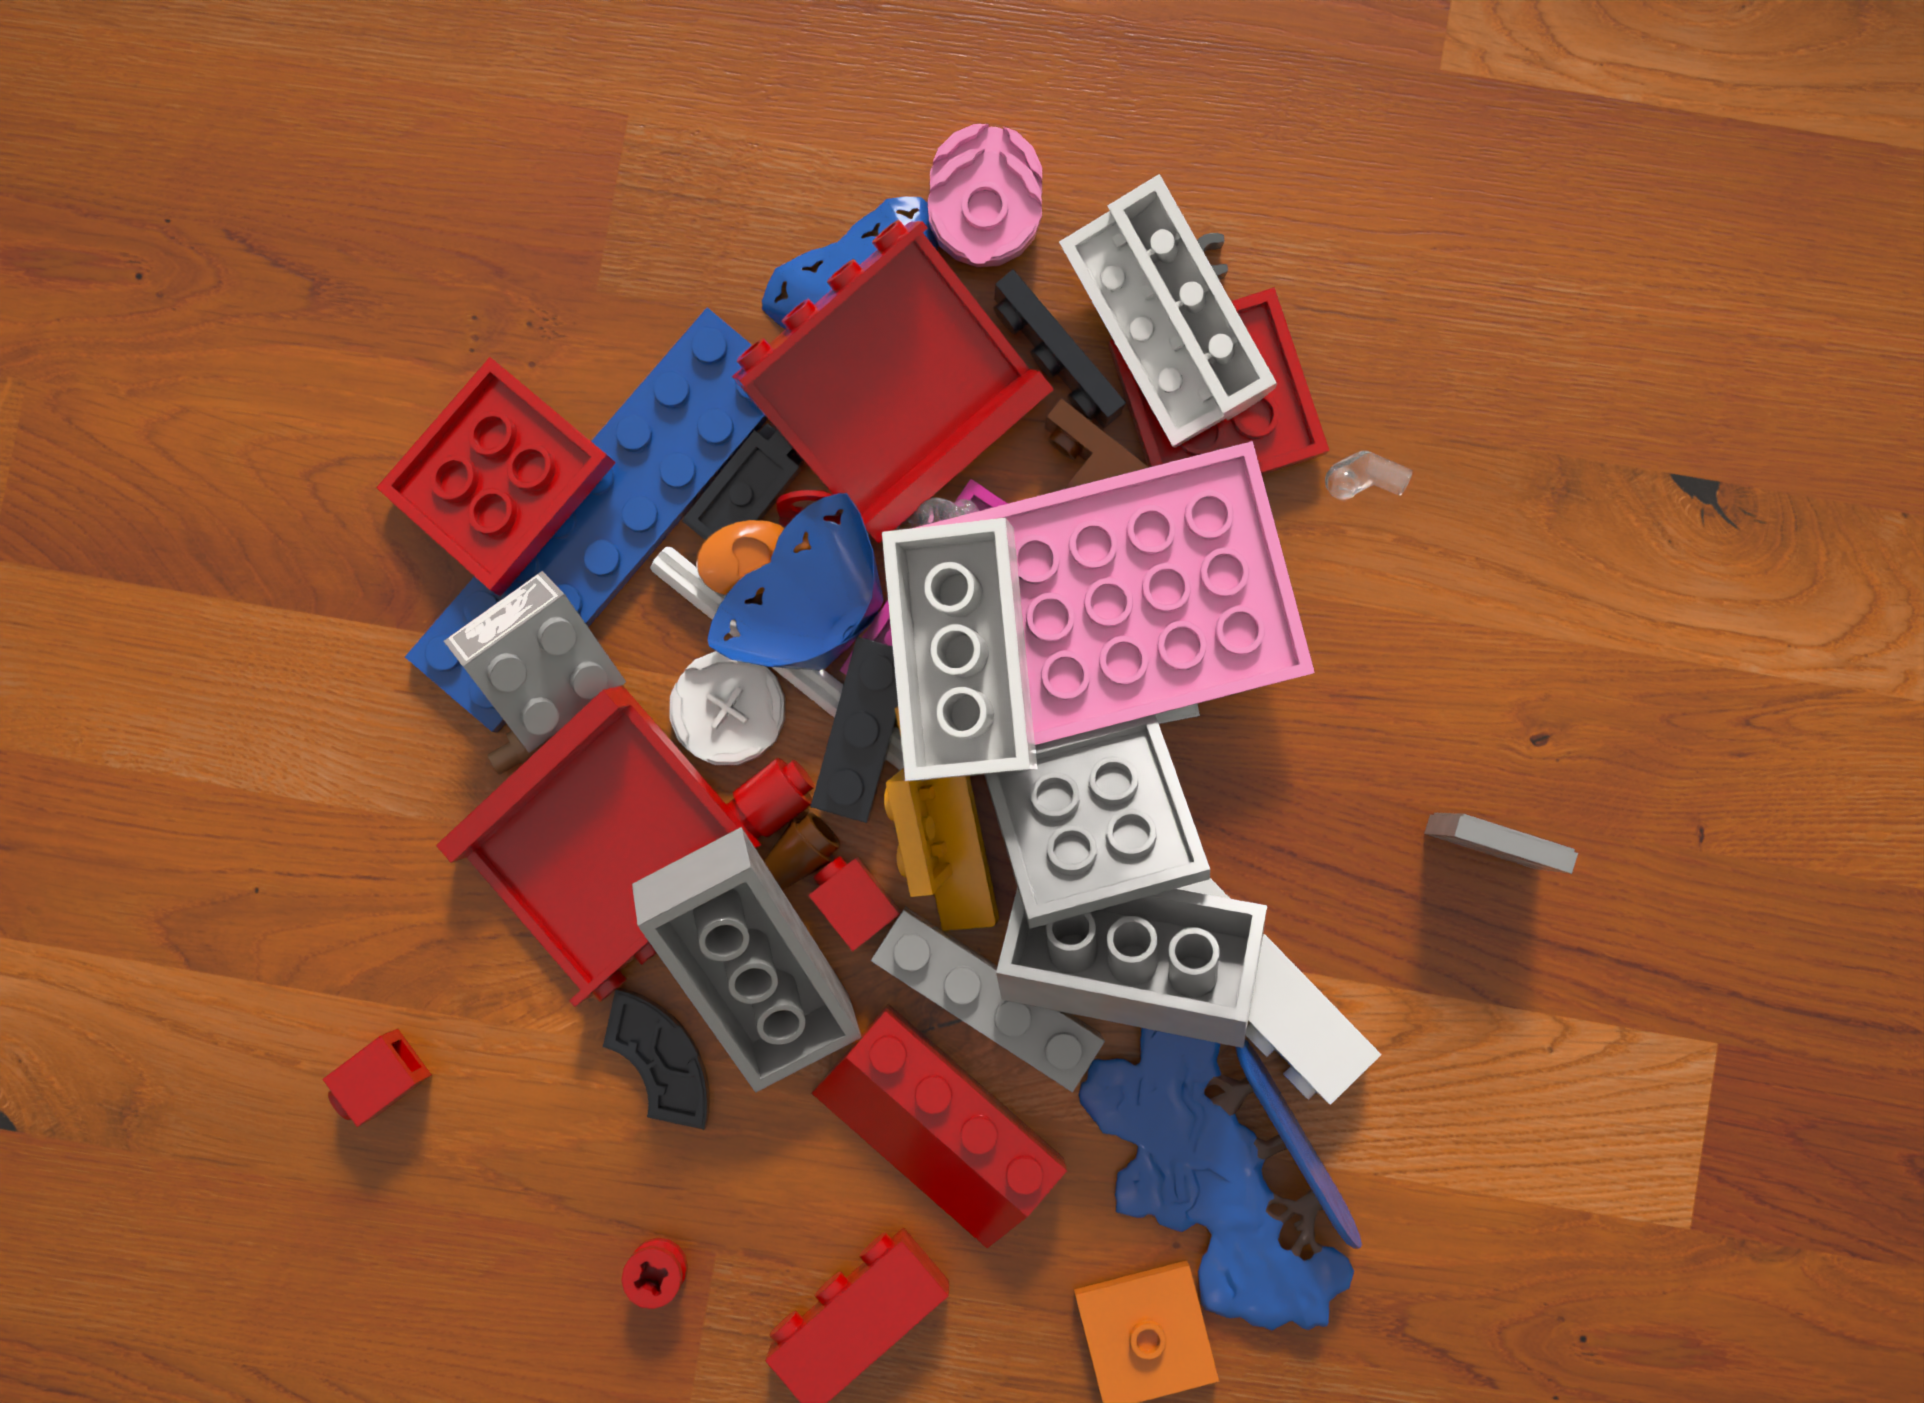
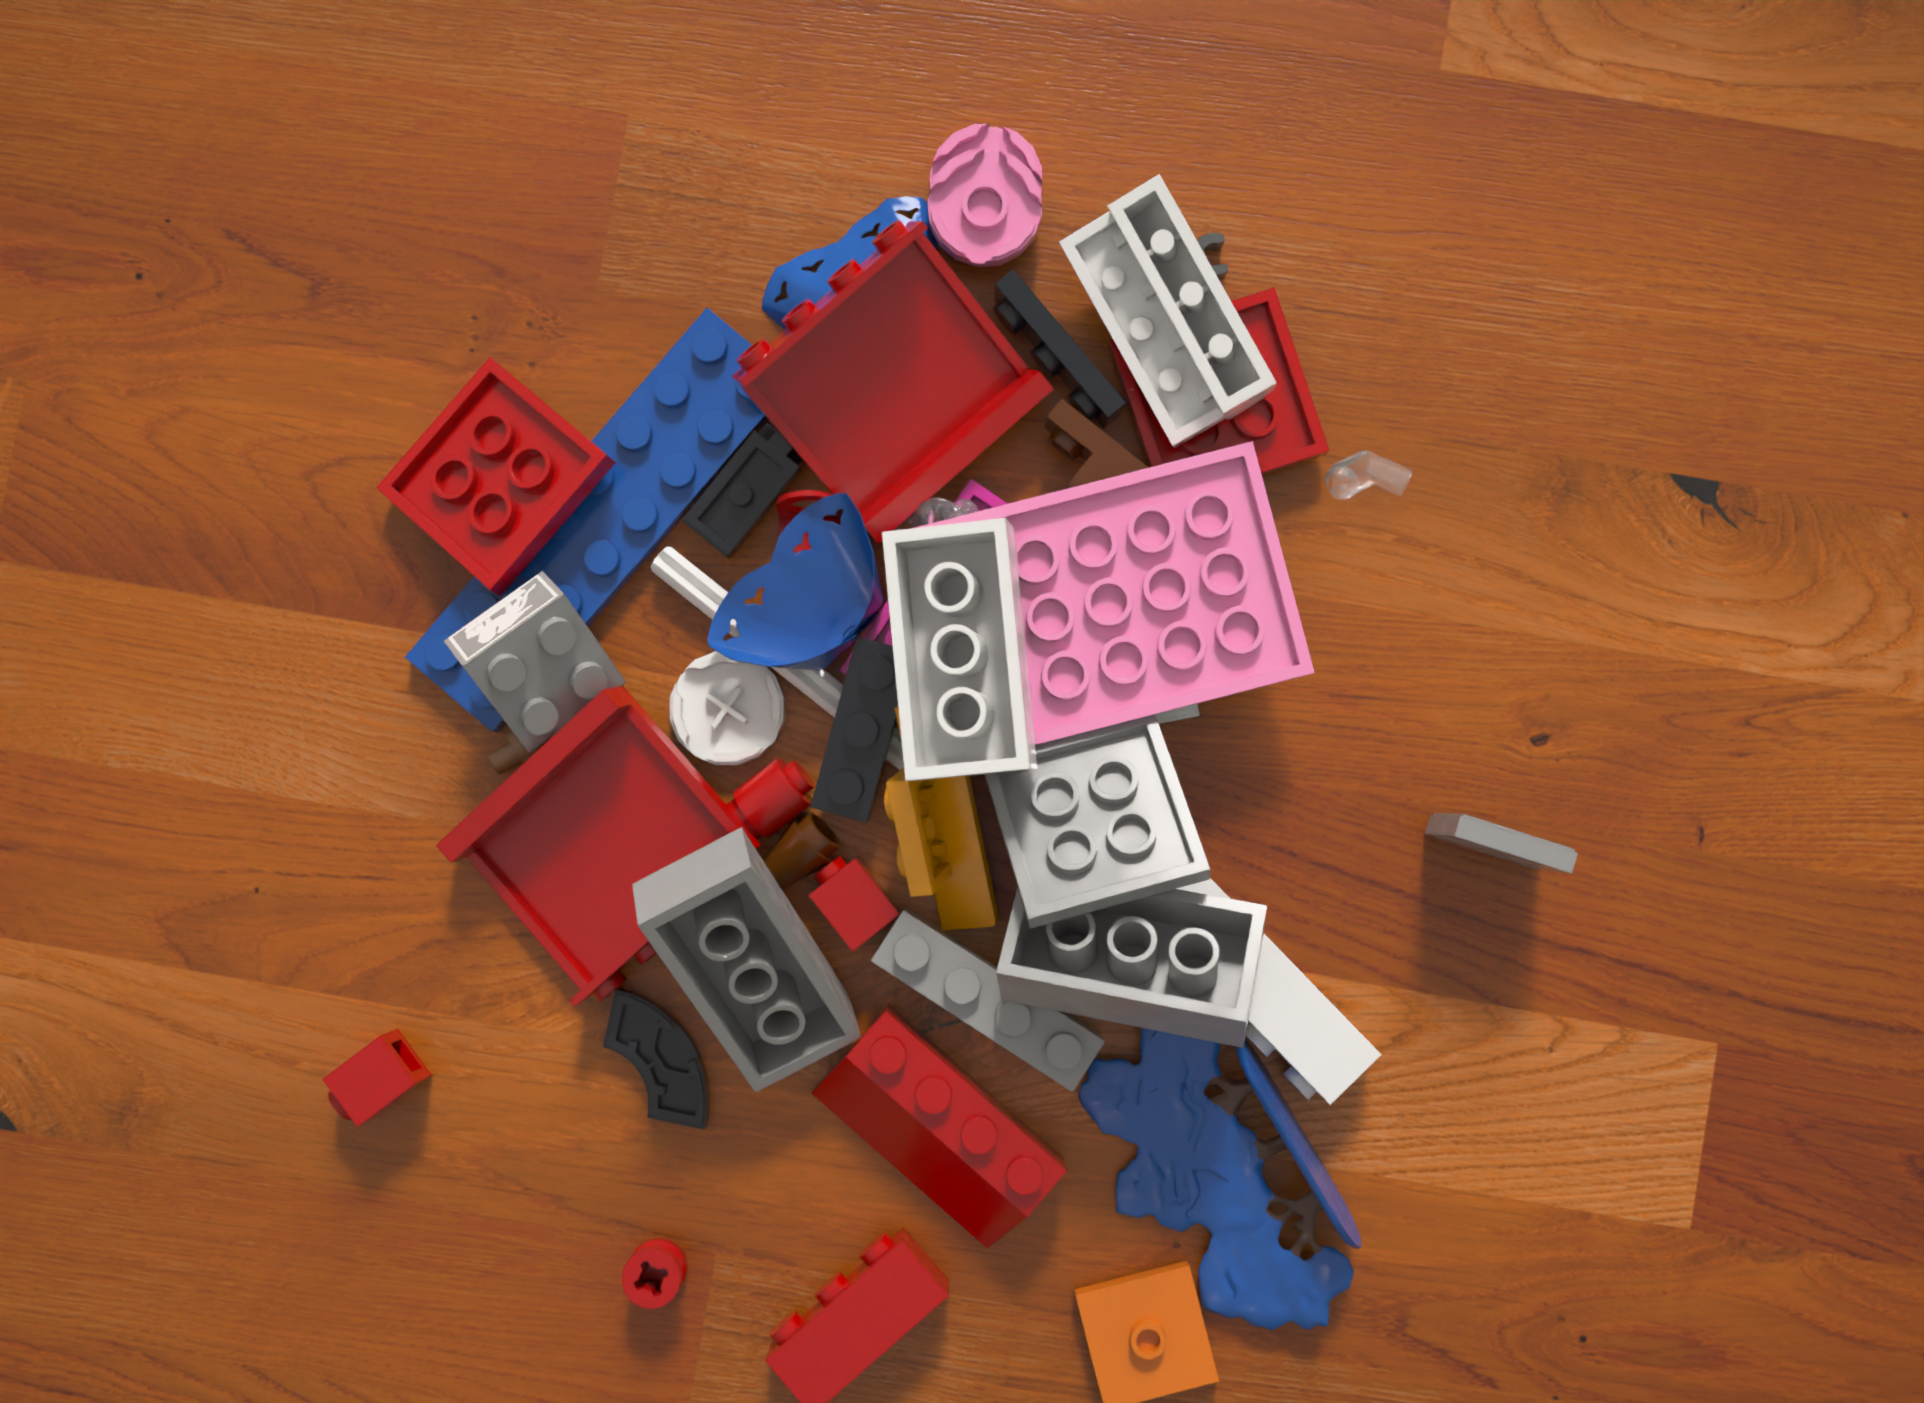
orange piece [696,520,840,595] -> none

